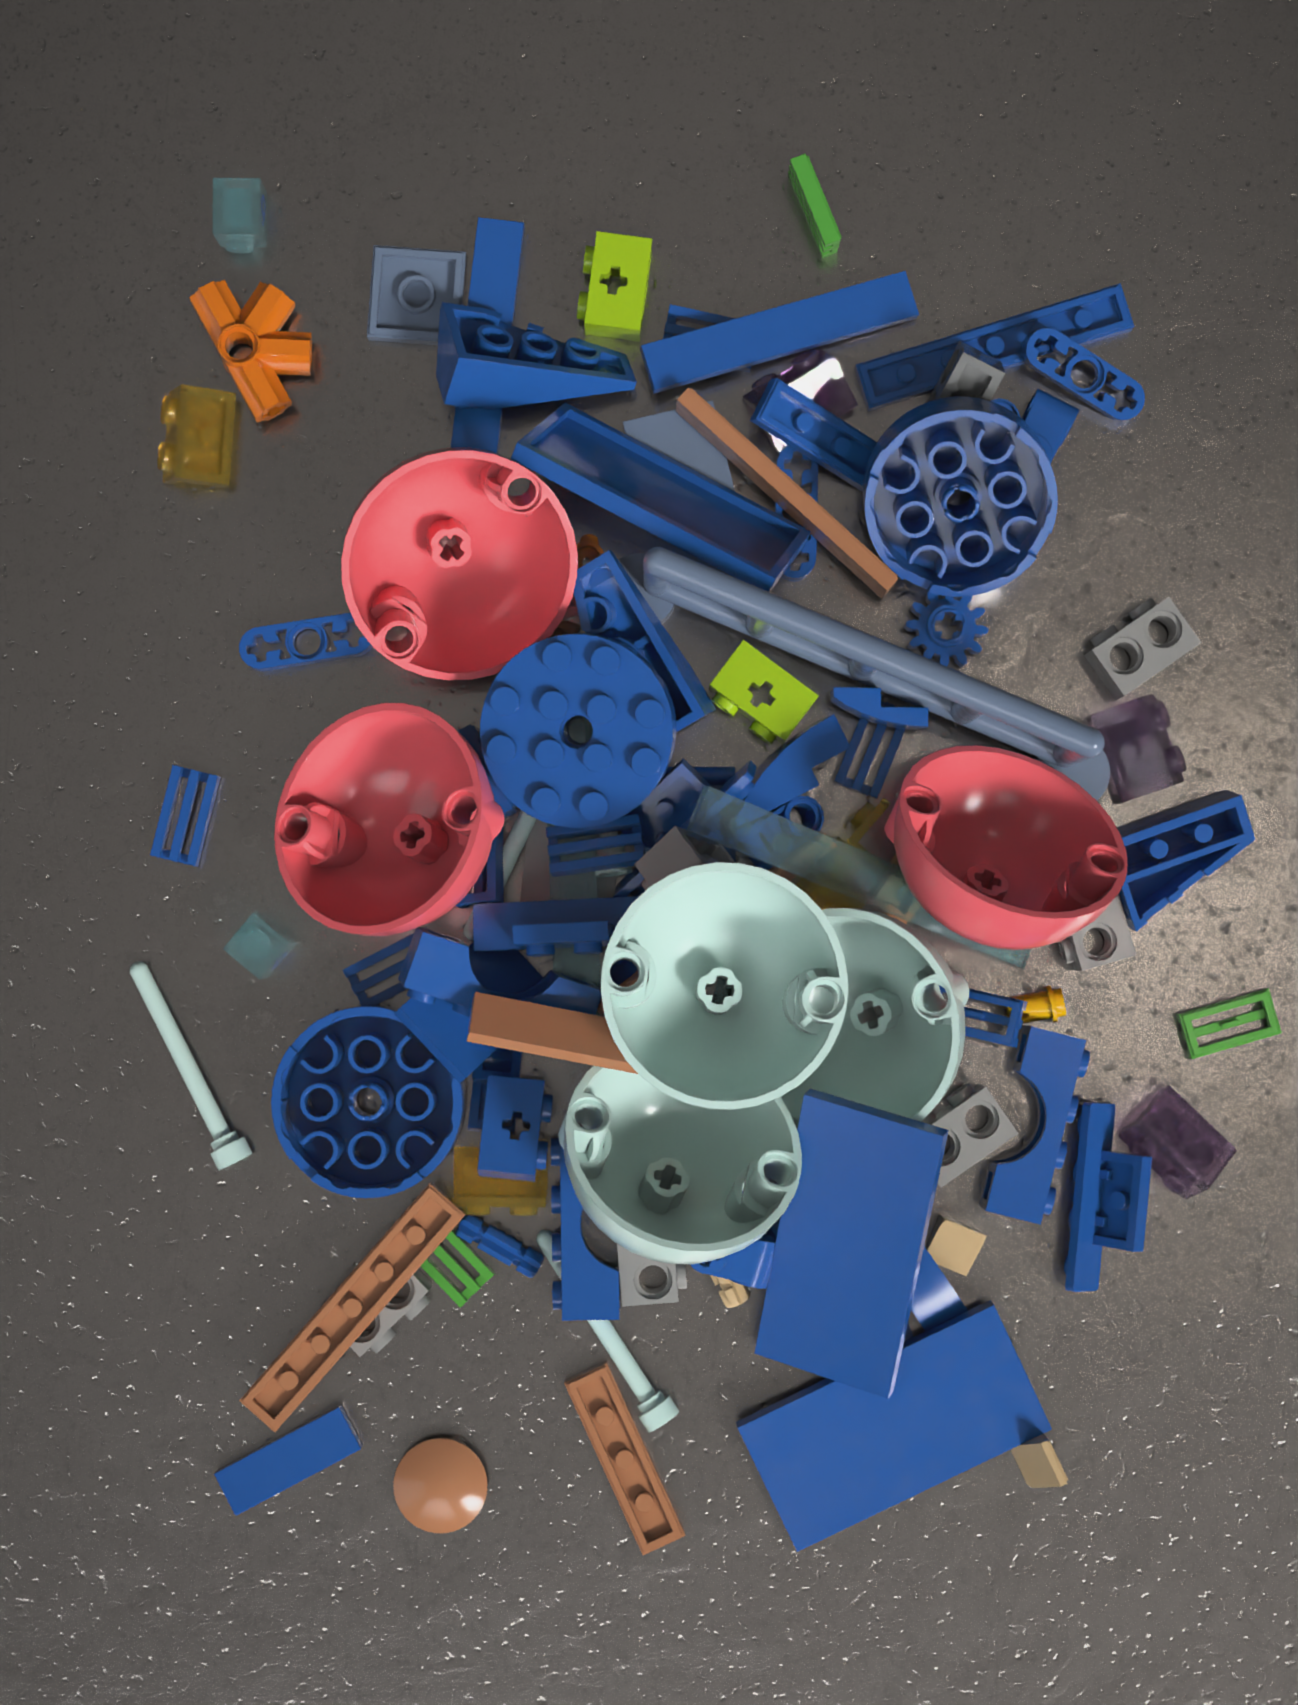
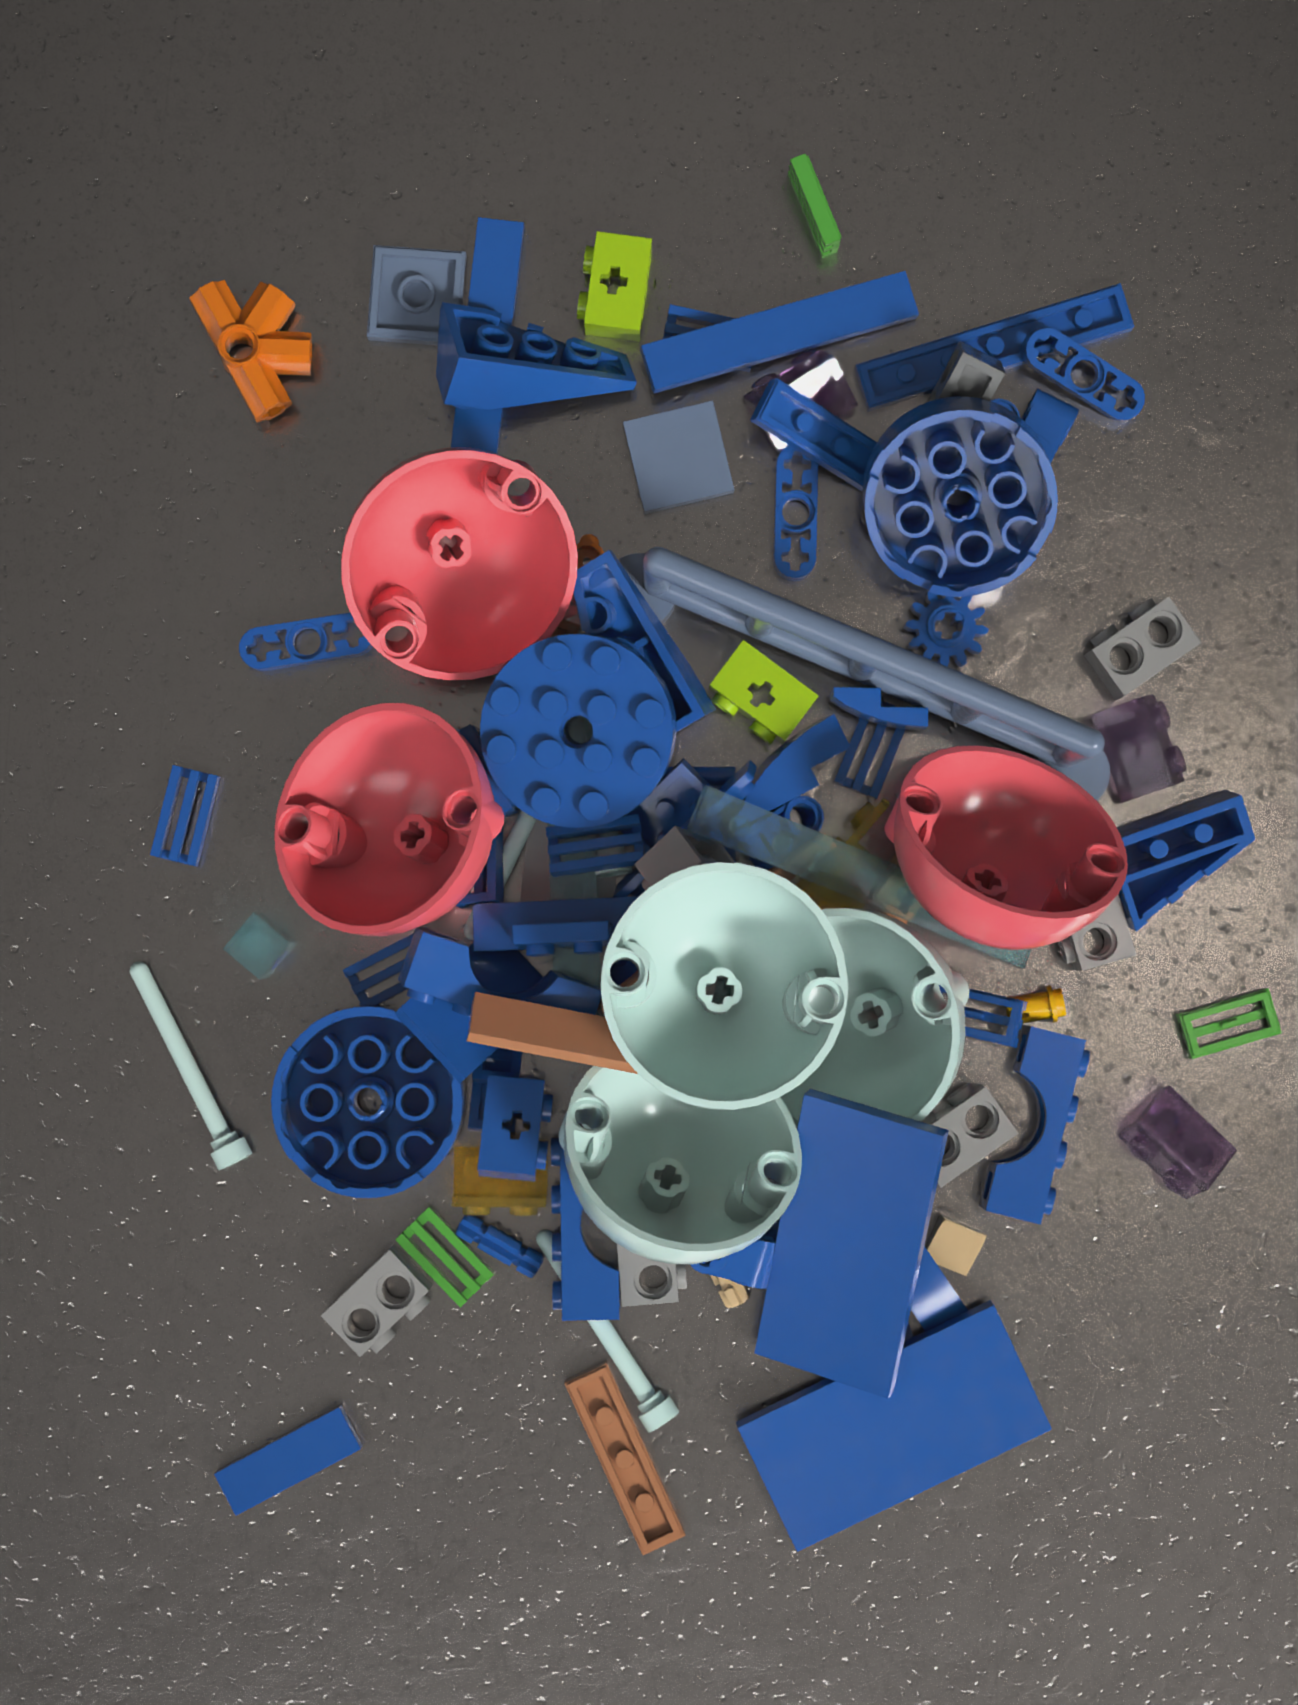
clear yellow bracket [157,384,236,488] -> none
clear light blue brick [212,178,267,253] -> none
nougat tile [239,1182,466,1432] -> none
nougat dish [393,1438,488,1533] -> none
blue tile [511,402,811,592] -> none
nougat tile [676,388,898,599] -> none
tan slope [1011,1434,1068,1488] -> none
blue bracket [1064,1102,1152,1292] -> none

